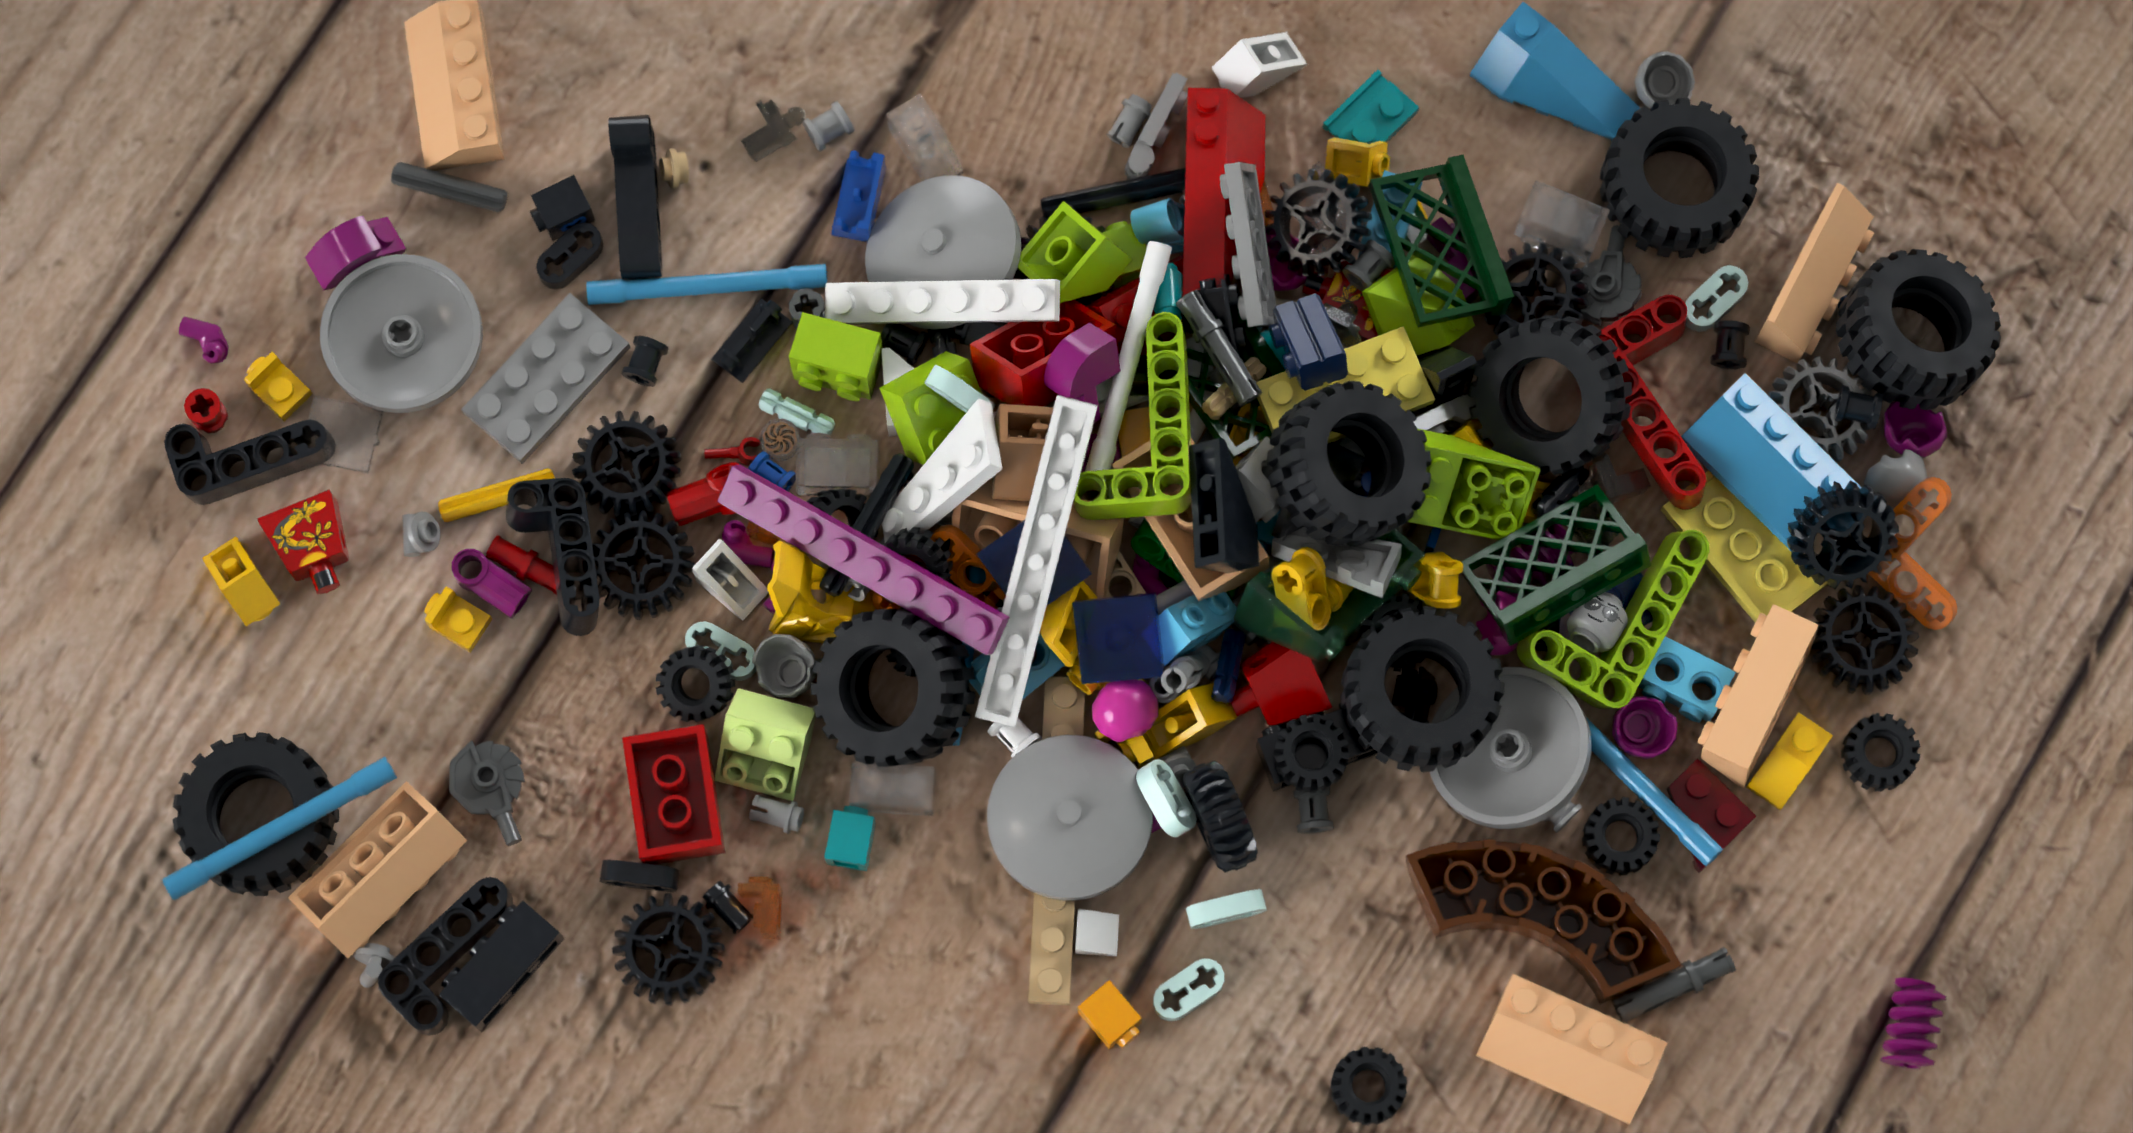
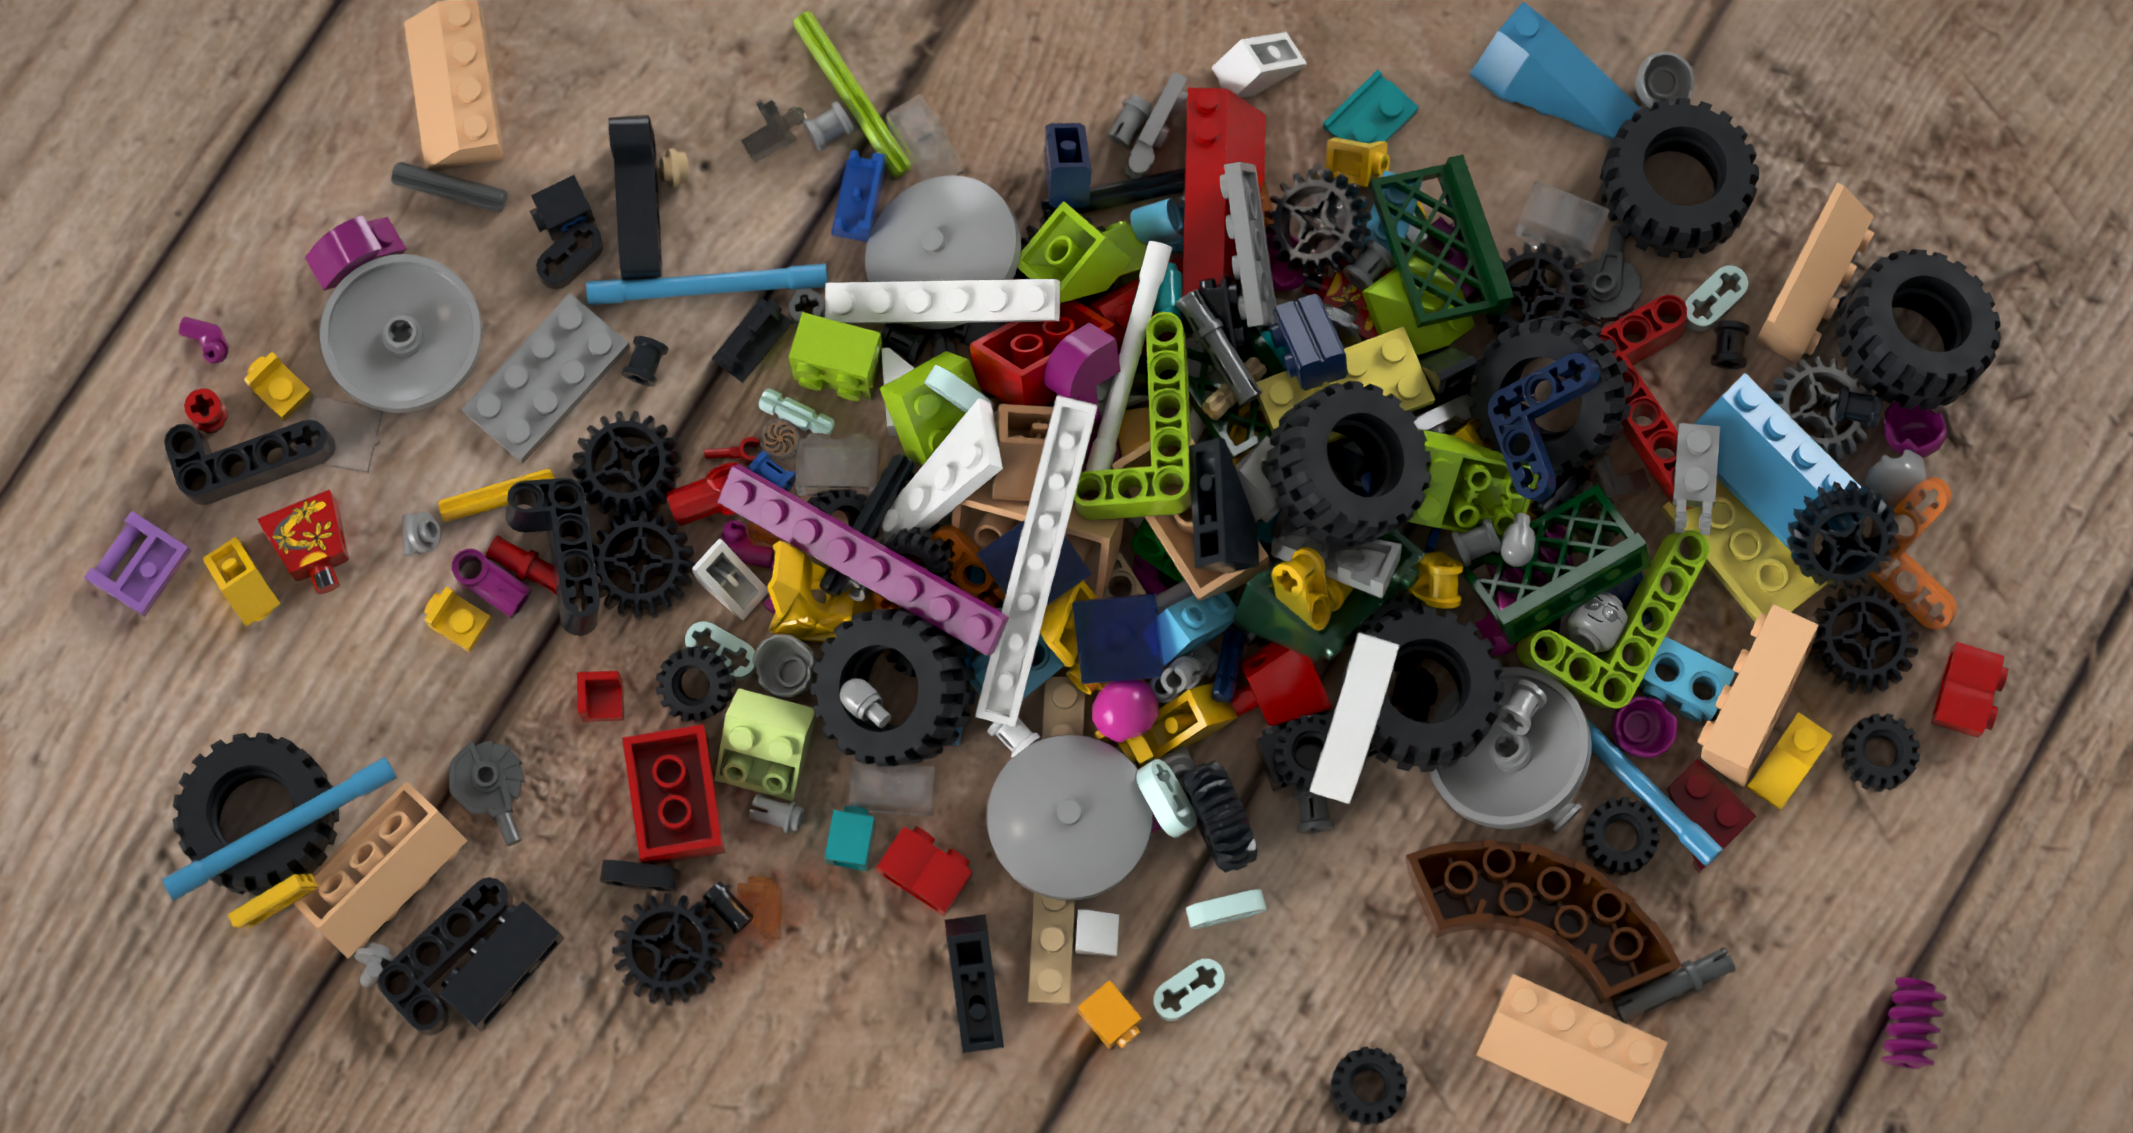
none -> medium lavender plate [84,511,191,617]
none -> yellow tile [227,874,319,928]
none -> red panel [577,671,624,722]
none -> lime axle [793,11,911,178]
none -> light grey cylinder [840,679,891,728]
none -> red brick [876,826,973,917]
none -> black slope [945,914,1004,1053]
none -> dark blue brick [1044,123,1091,209]
none -> white slope [1309,633,1399,804]
none -> dark grey bush [1451,518,1502,568]
none -> dark blue beam [1487,353,1600,502]
none -> light grey bush [1496,680,1547,735]
none -> light grey cylinder [1501,513,1536,567]
none -> light grey hinge [1673,423,1720,535]
none -> red brick [1931,642,2008,738]

